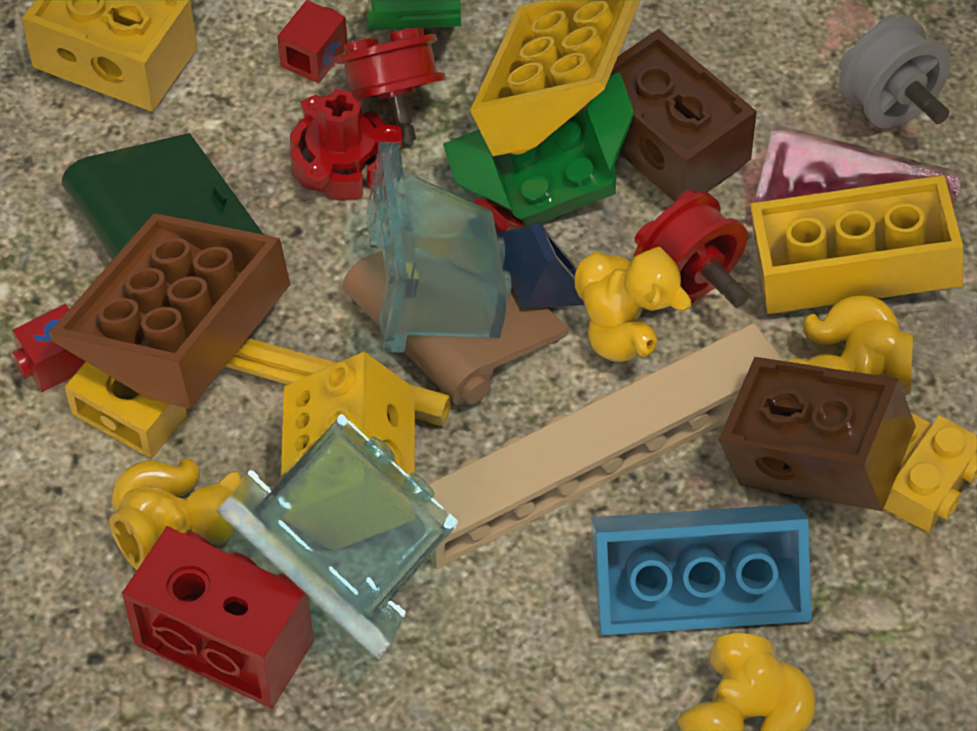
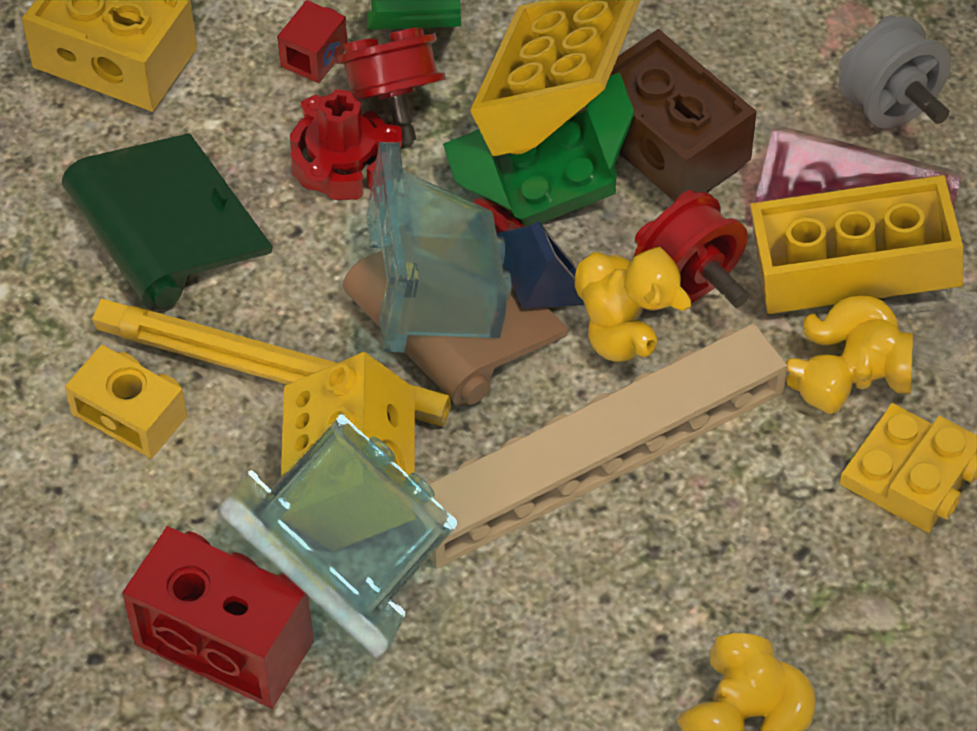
red brick [11,303,86,392] -> none
dark orange slope [49,213,291,409] -> none
yellow animal [109,459,244,570] -> none
dark azure slope [591,504,812,635] -> none
reddish brown piece [719,356,916,512] -> none

